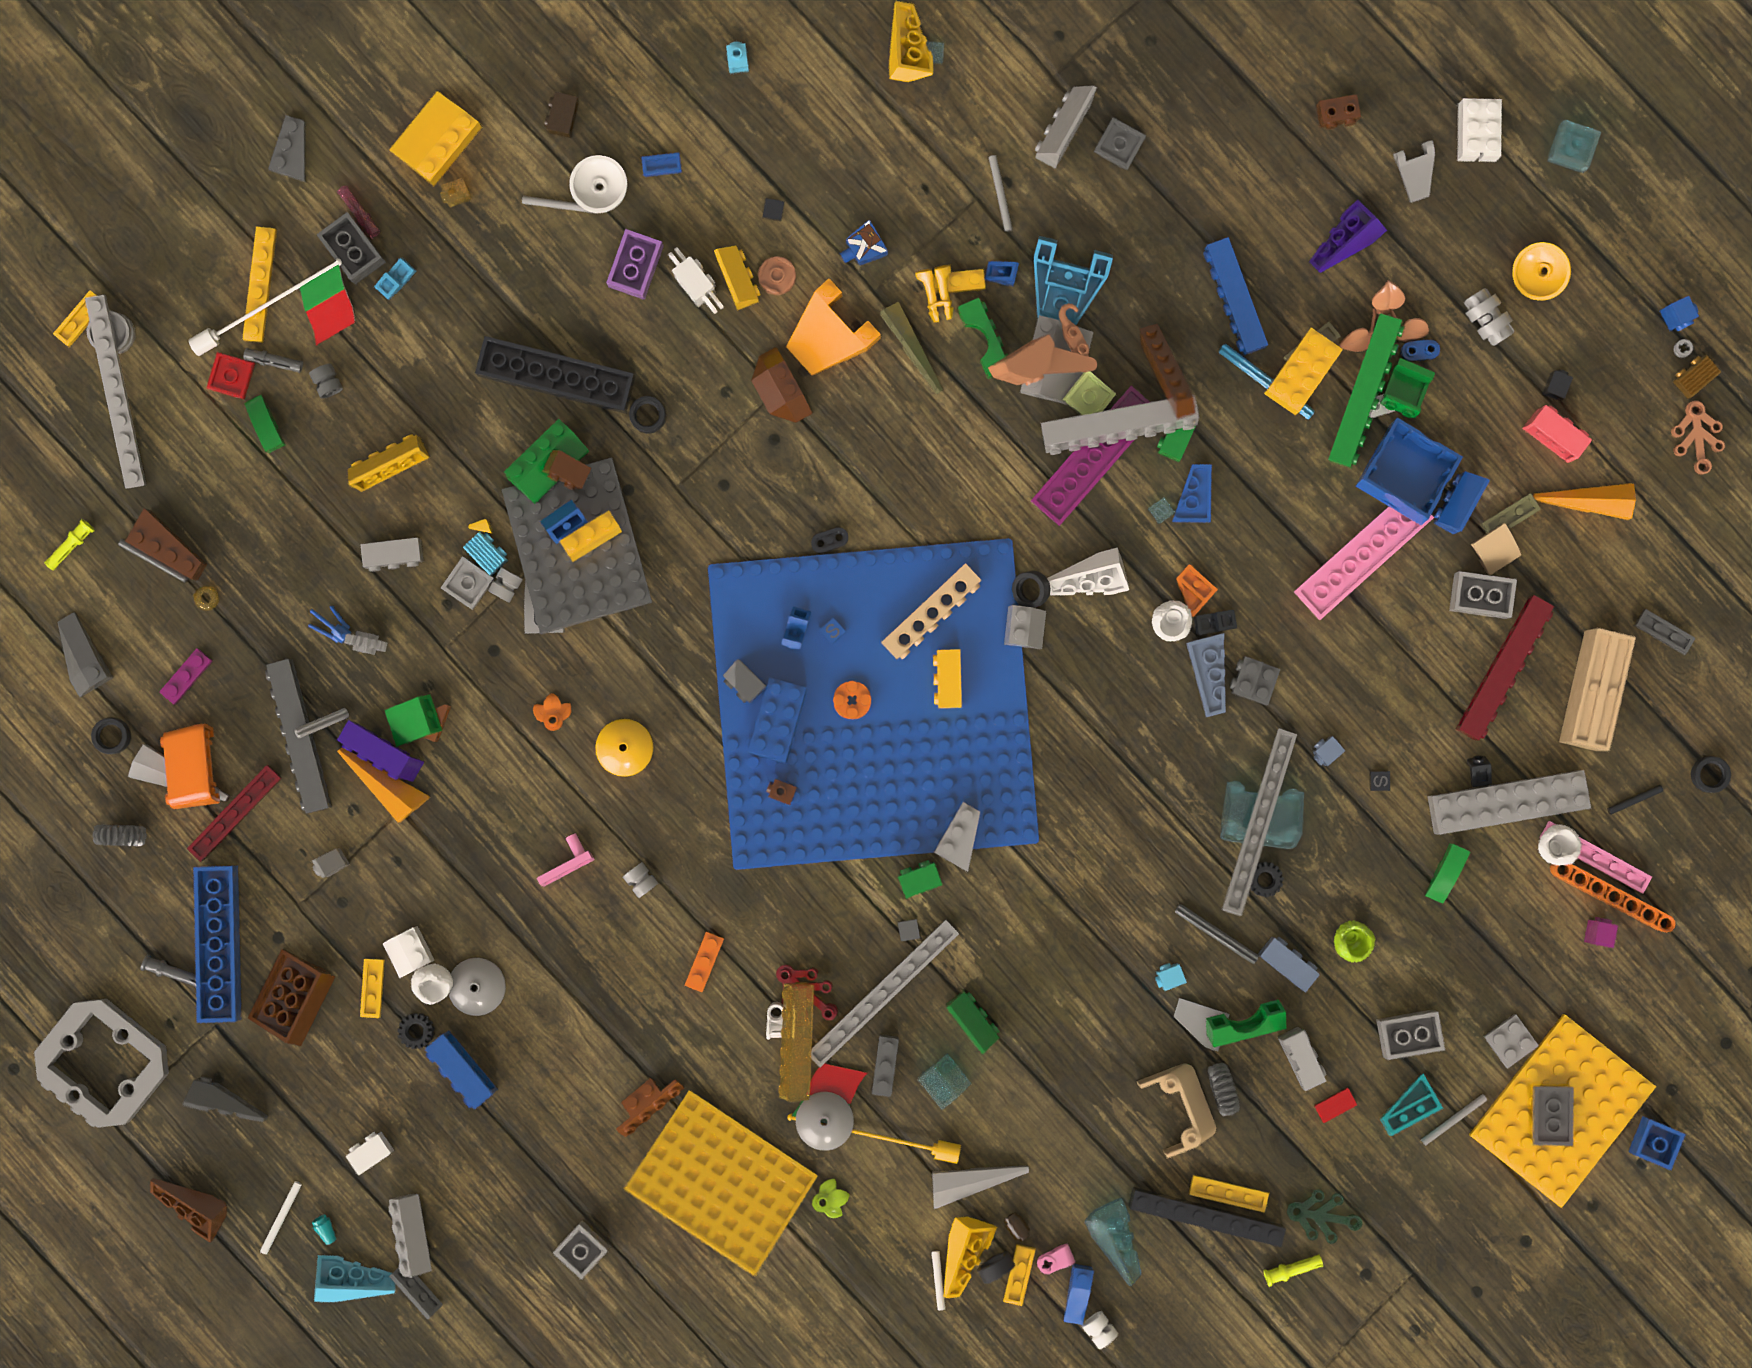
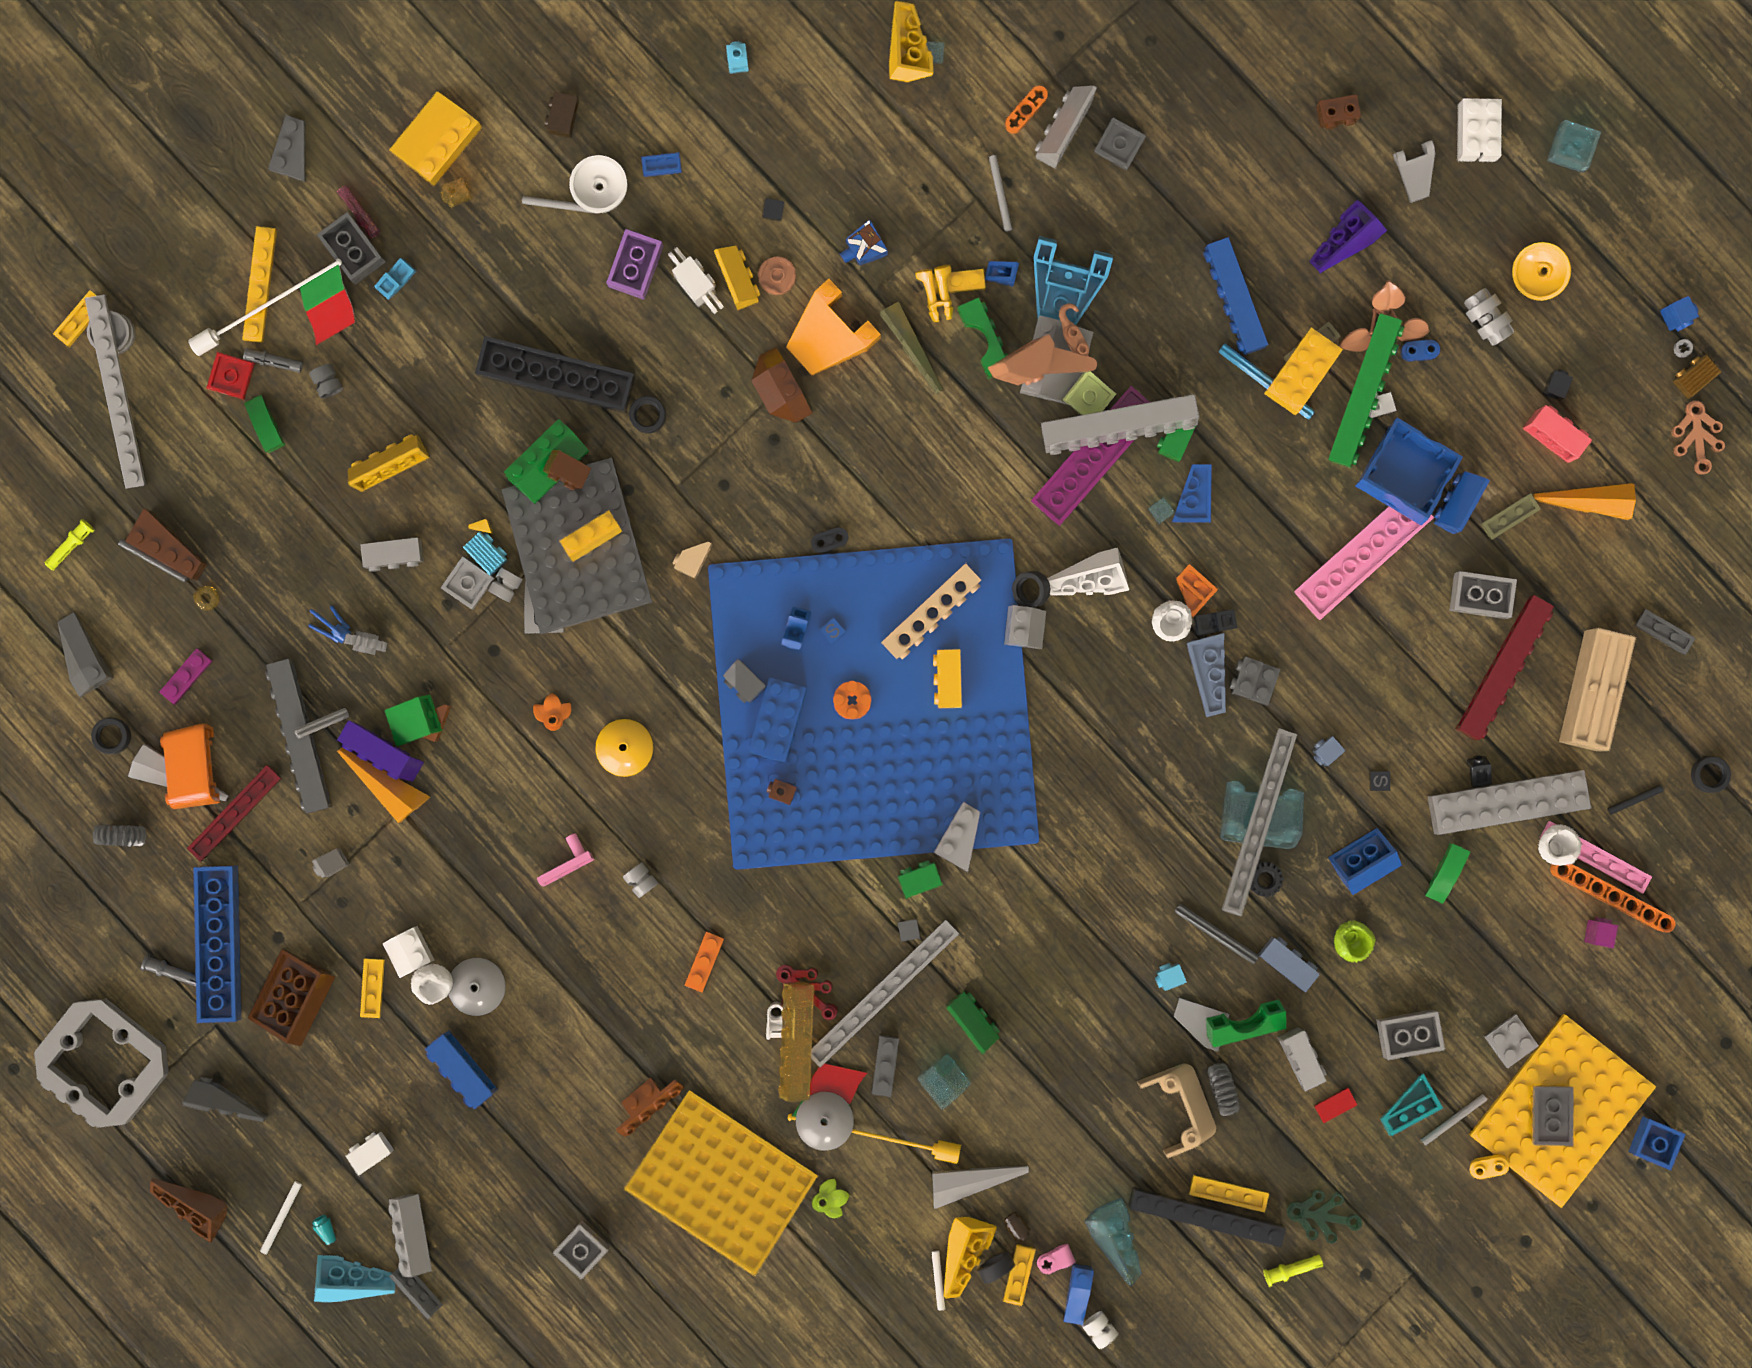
black tyre [397,1013,435,1049] -> none
blue brick [540,499,588,544] -> none
reddish brown brick [1139,324,1196,419] -> none
green panel [1380,358,1435,419] -> none
tan slope [1471,523,1521,576] -> none
none -> tan slope [673,542,712,579]
none -> orange beam [1005,86,1048,134]
none -> blue slope [1328,828,1402,895]
none -> yellow plate [1470,1154,1509,1179]

